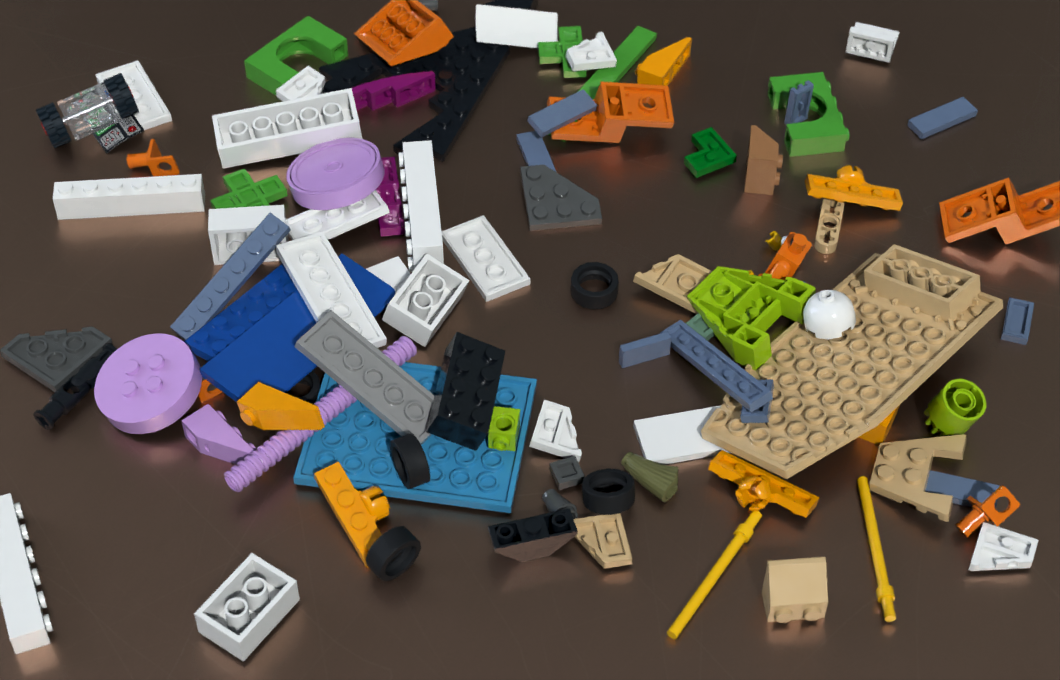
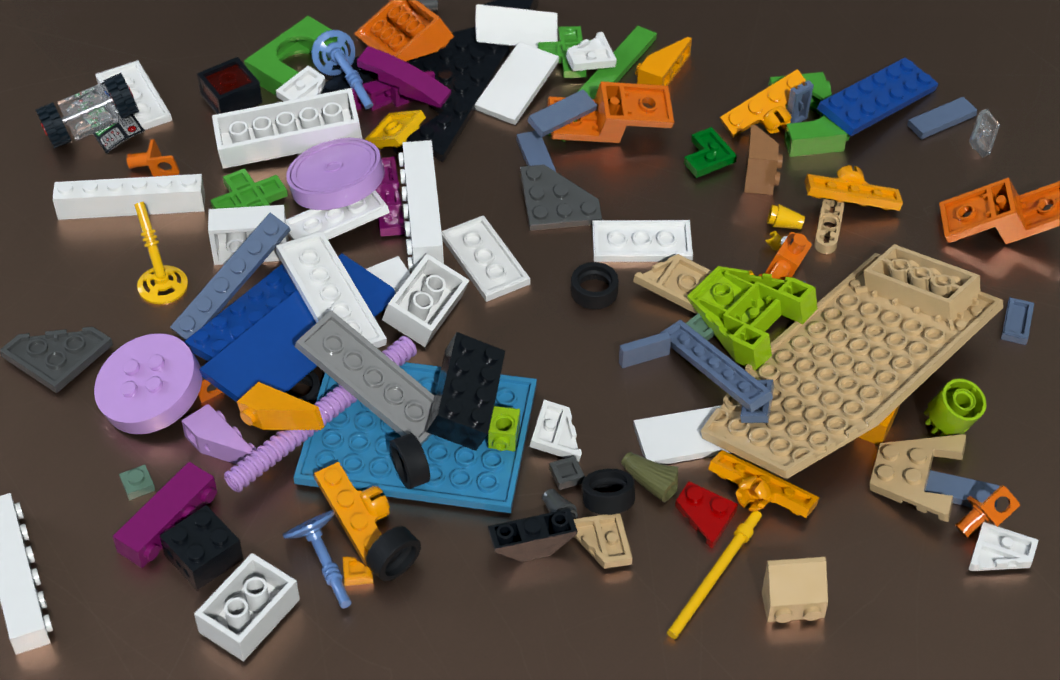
black piece [33,344,117,430] -> none
white cylinder [803,290,856,339] -> none
white bracket [846,22,899,63] -> none
yellow bar [857,476,896,622] -> none
none -> magenta brick [113,462,217,568]
none -> sand green plate [119,465,155,500]
none -> yellow dish [134,201,188,304]
none -> black piece [160,505,243,591]
none -> black piece [197,57,262,114]
none -> medium blue dish [283,510,351,608]
none -> medium blue dish [311,30,373,109]
none -> light orange tile [343,557,373,586]
none -> magenta slope [357,46,451,108]
none -> yellow plate [364,110,426,149]
none -> white tile [475,42,559,125]
none -> white tile [592,220,693,262]
none -> red wing [675,481,738,548]
none -> light orange plate [720,69,806,138]
none -> yellow cone [767,204,805,230]
none -> blue plate [817,57,939,136]
none -> clear plate [969,109,1000,157]

